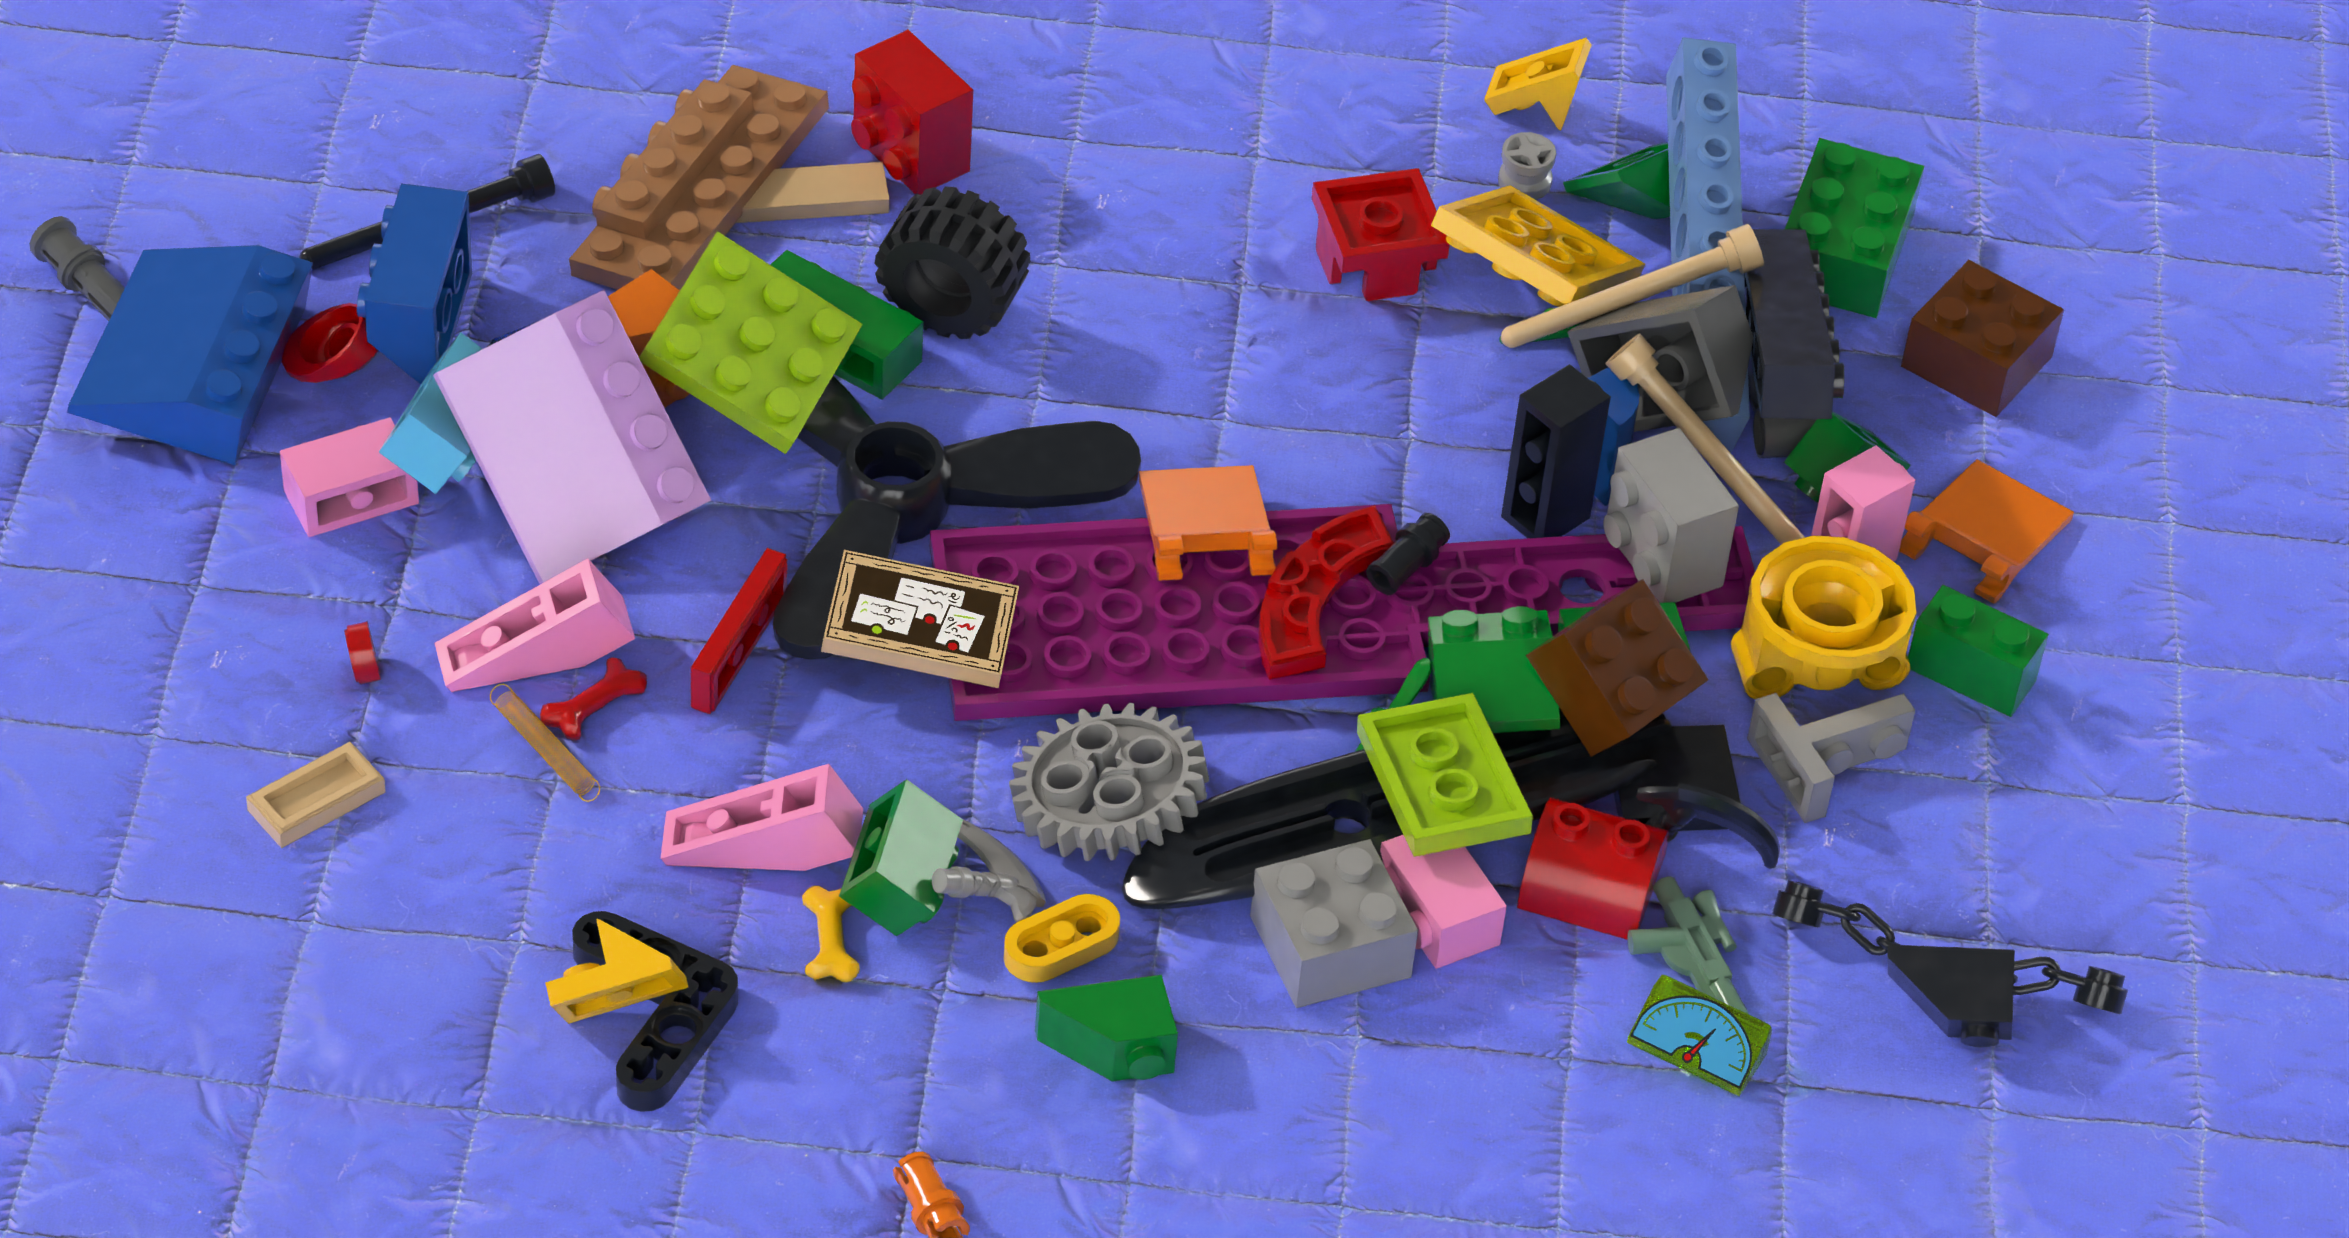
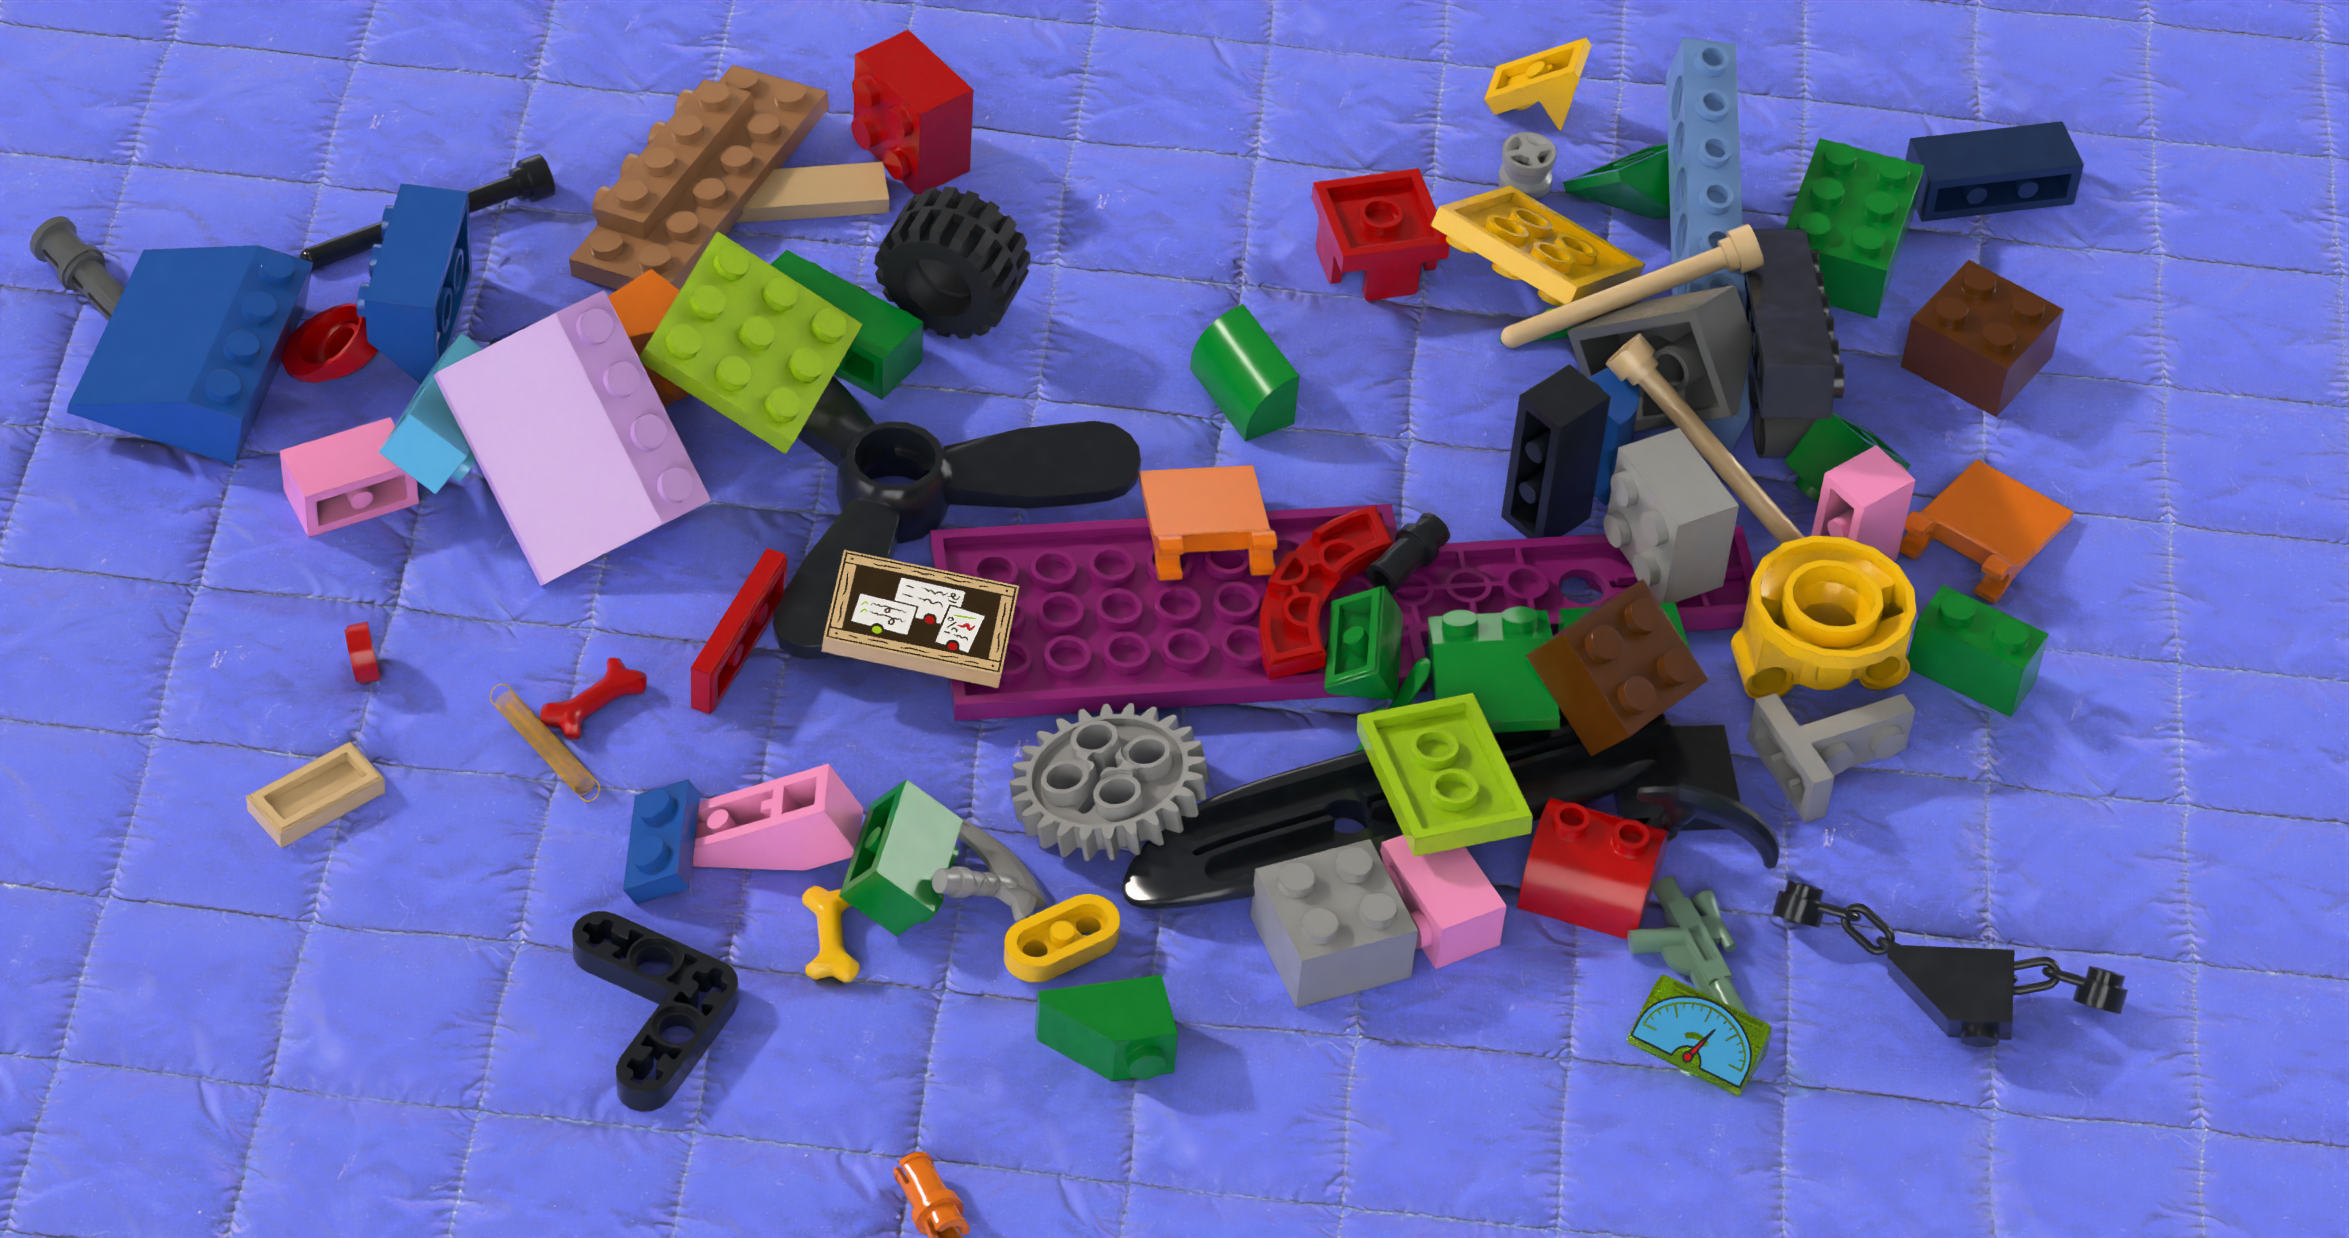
bright pink slope [434,558,635,692] -> none
yellow slope [545,919,688,1024] -> none
none -> blue plate [623,779,700,904]
none -> green brick [1190,304,1299,441]
none -> green slope [1324,585,1403,700]
none -> dark blue brick [1905,121,2084,222]

